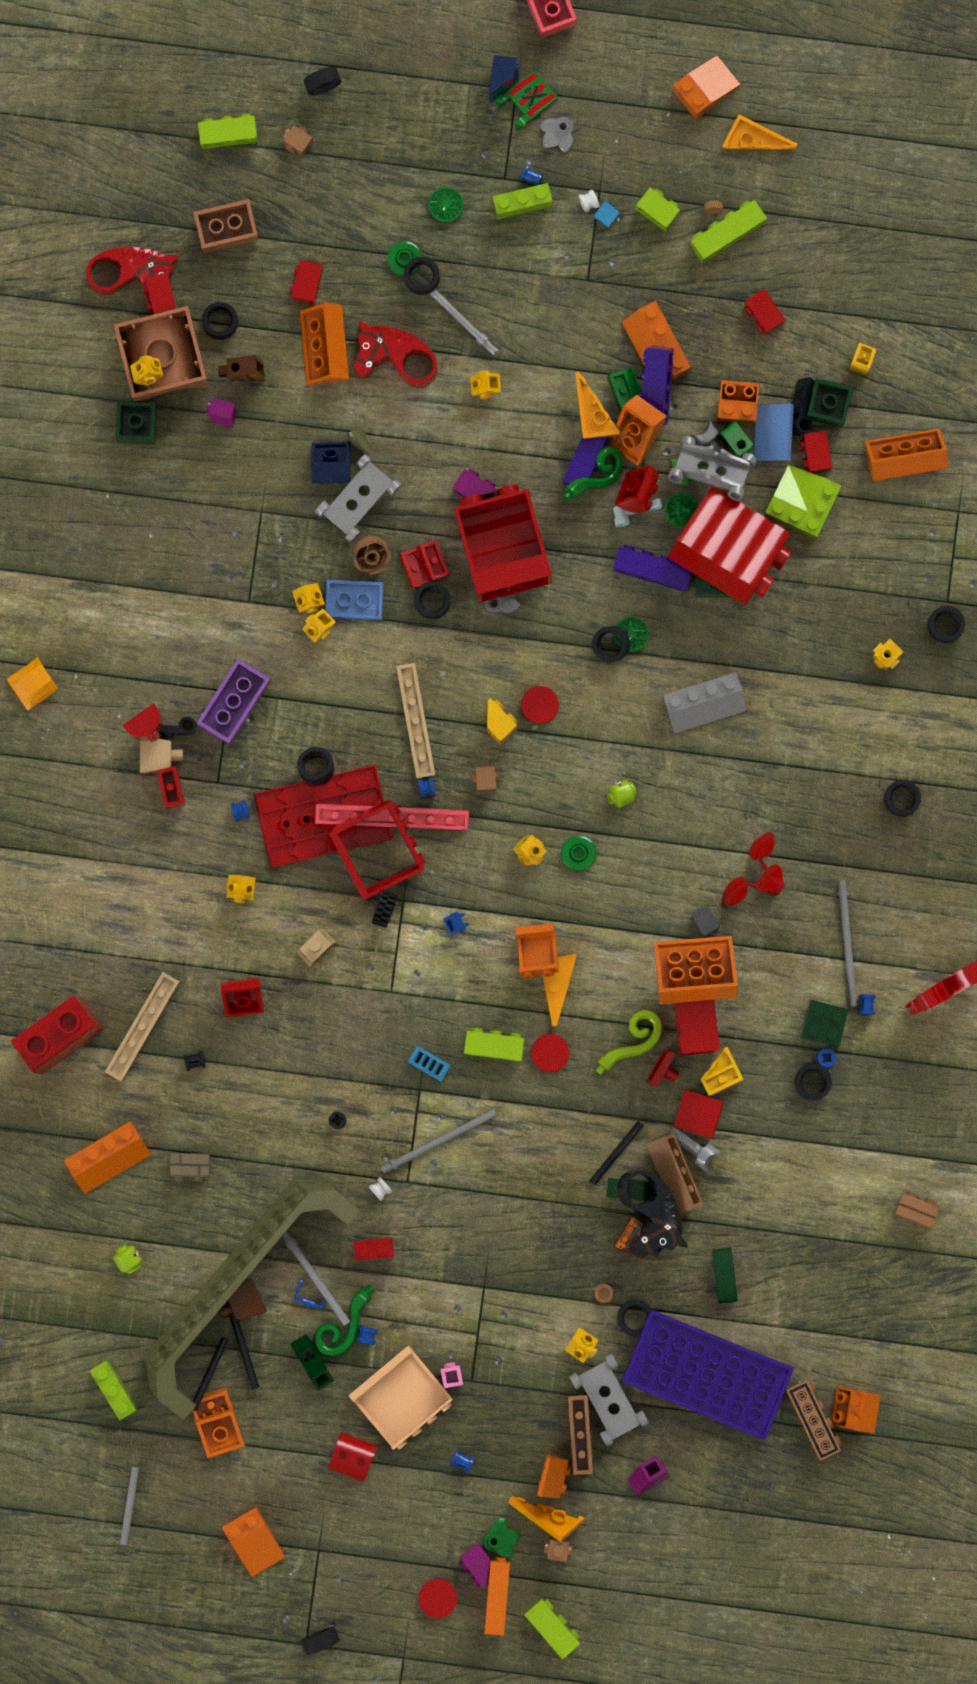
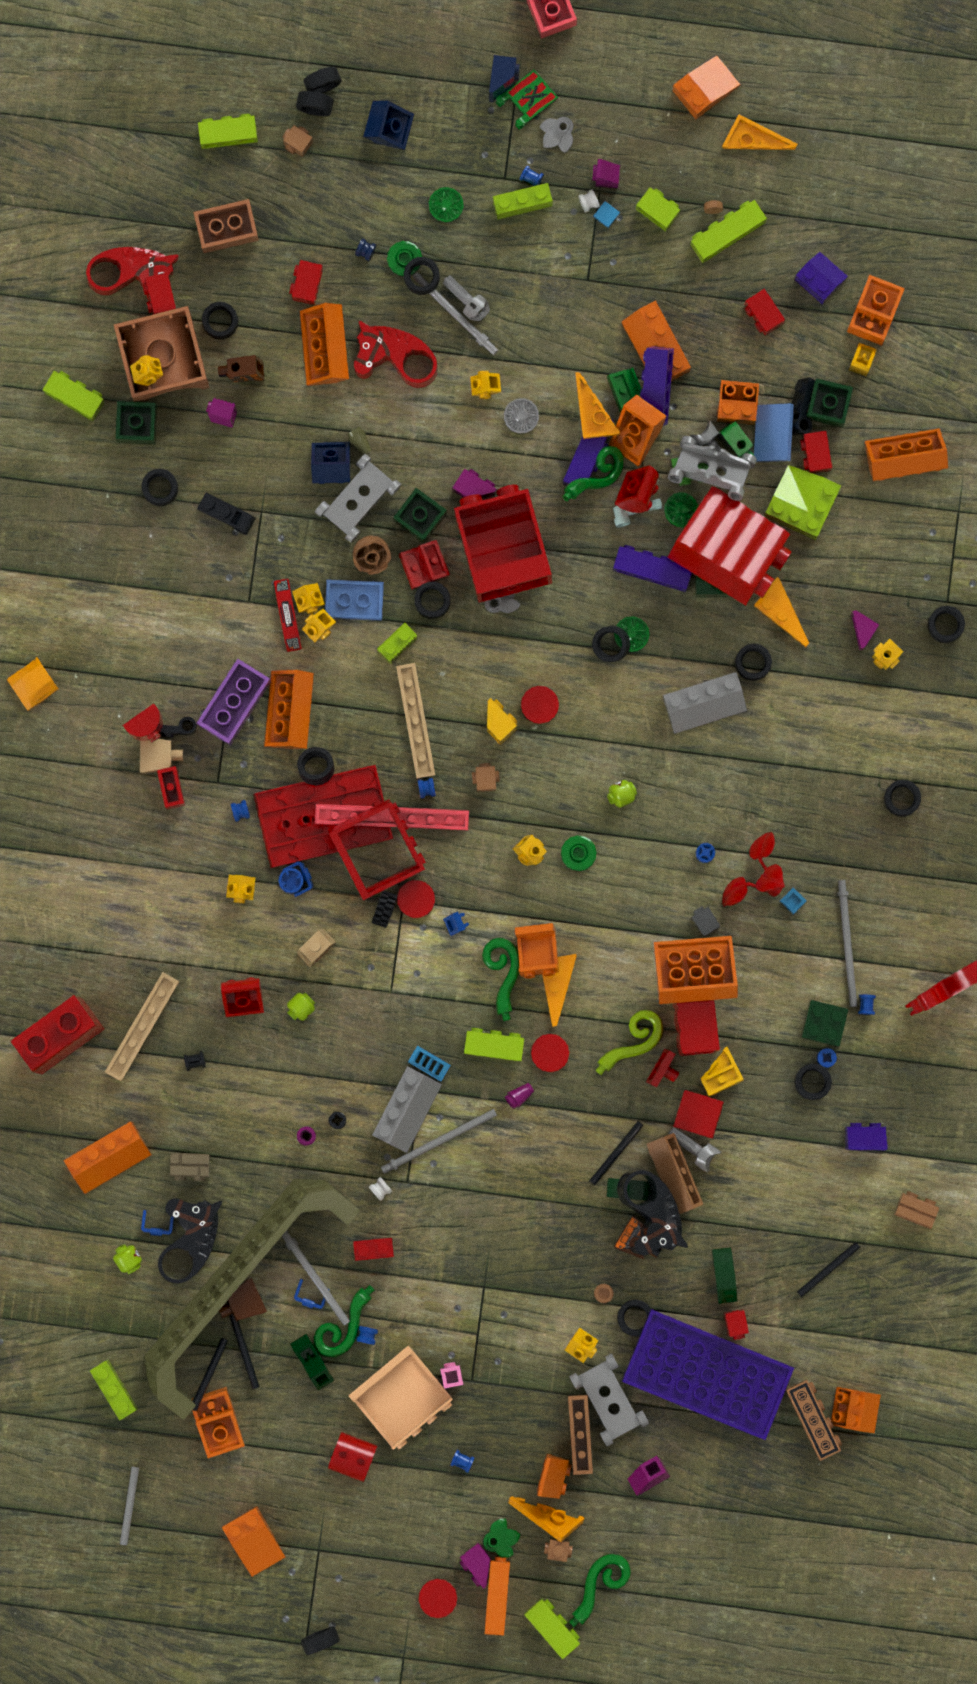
none -> lime brick [43,371,105,422]
none -> black tyre [141,469,178,506]
none -> blue piece [141,1210,174,1236]
none -> black animal [158,1198,222,1284]
none -> black plate [197,493,256,535]
none -> orange slope [264,670,314,749]
none -> sticker [274,579,302,652]
none -> blue piece [279,862,314,897]
none -> lime head [287,993,315,1021]
none -> black tyre [296,91,334,117]
none -> magenta cone [297,1126,316,1146]
none -> dark blue wheel [355,238,377,262]
none -> dark blue slope [363,101,414,150]
none -> light grey slope [372,1066,442,1153]
none -> lime brick [377,623,417,664]
none -> dark green brick [393,488,447,543]
none -> red tile [397,880,435,918]
none -> light grey piece [443,275,490,321]
none -> green plant [482,938,520,1022]
none -> light grey wheel [504,398,539,434]
none -> magenta cone [505,1083,534,1109]
none -> green plant [569,1554,631,1627]
none -> magenta slope [592,159,620,188]
none -> blue wheel [696,843,715,863]
none -> red brick [723,1309,749,1340]
none -> black tyre [735,643,772,681]
none -> light orange wing [754,577,809,648]
none -> dark azure tile [780,888,807,914]
none -> dark purple slope [794,252,848,305]
none -> black bar [797,1242,860,1298]
none -> dark purple slope [845,1123,887,1150]
none -> orange slope [847,275,905,346]
none -> magenta slope [851,610,879,651]

